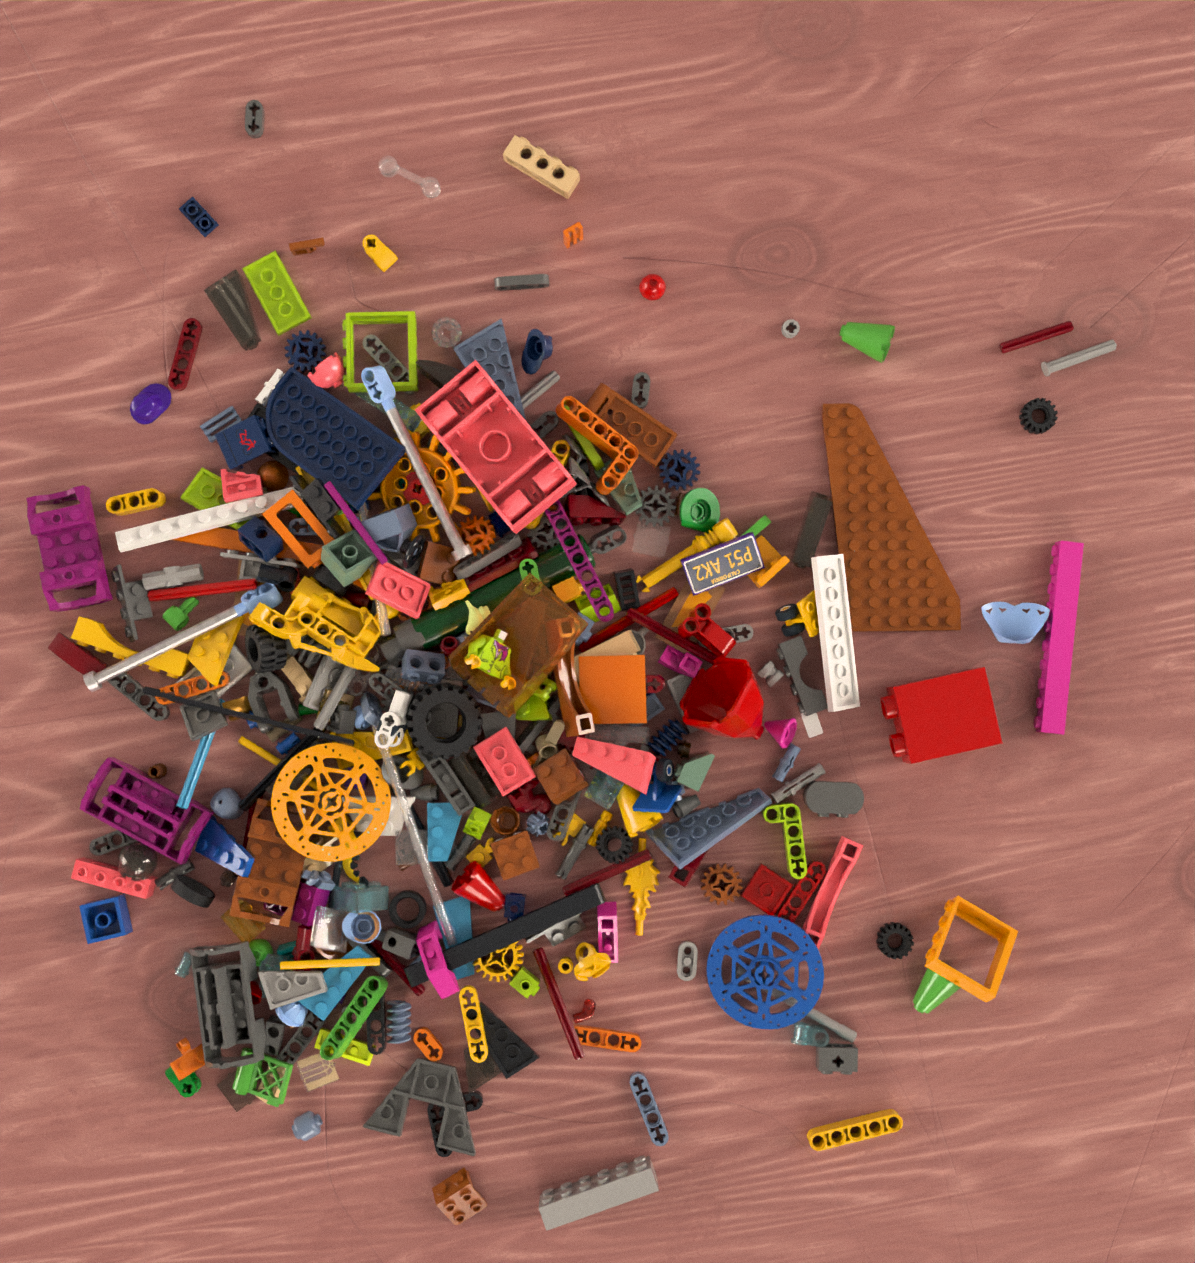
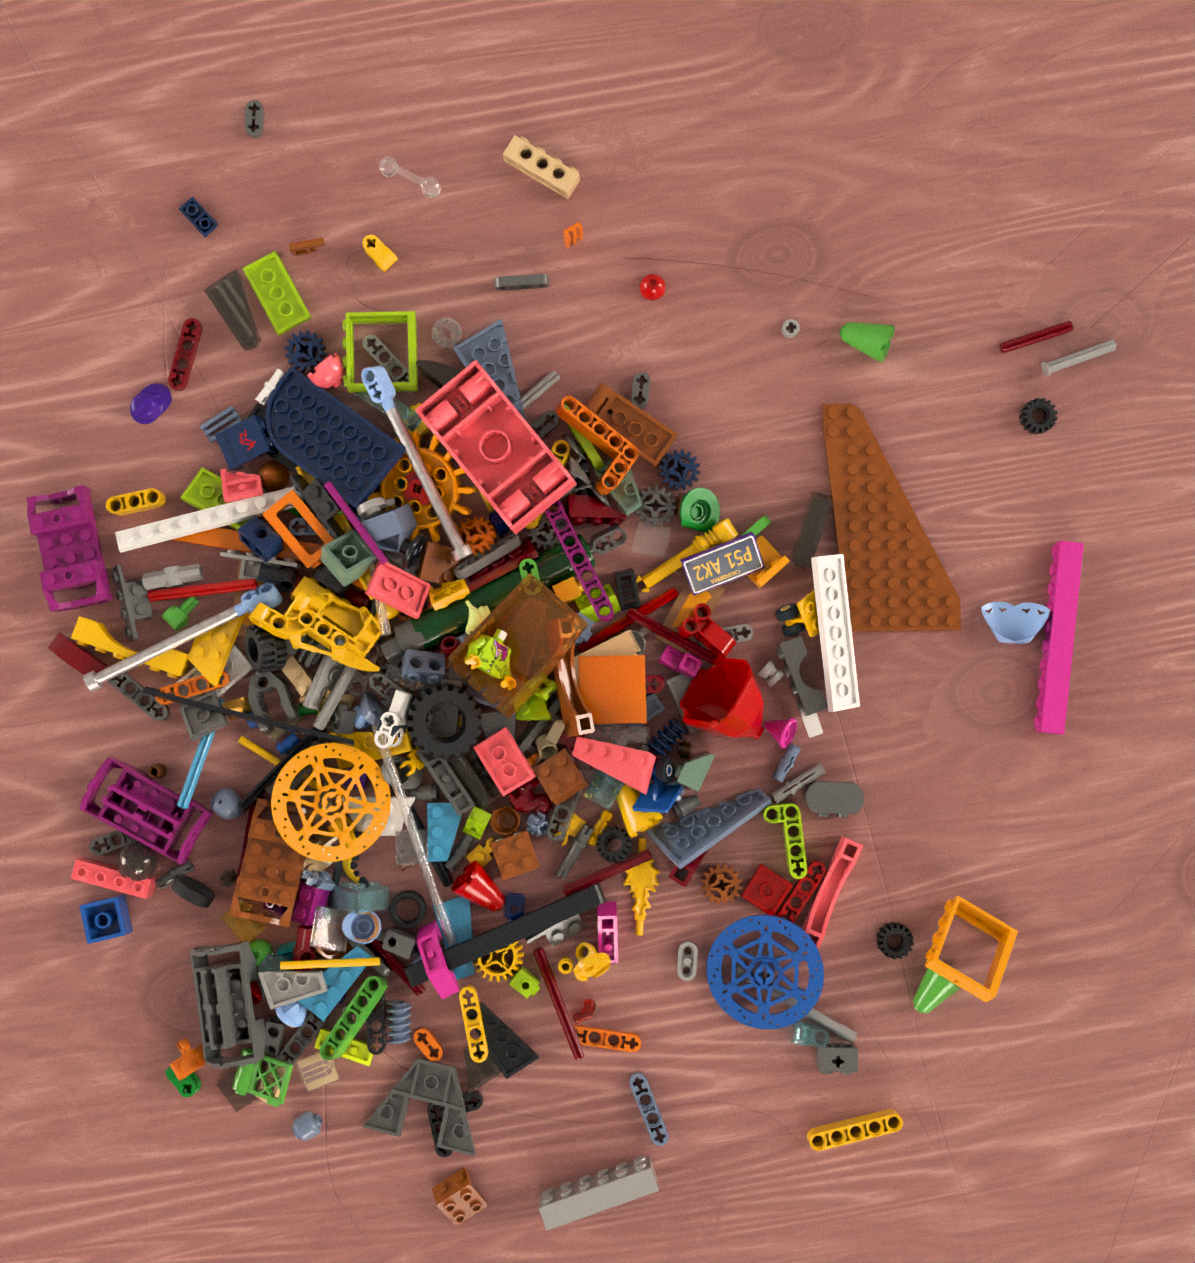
clear light blue pin [174,951,192,978] -> none
blue wing [195,815,255,877] -> none
dark blue piece [521,329,553,375] -> none
red brick [880,667,1003,764] -> none
none -> light grey piece [356,497,395,517]

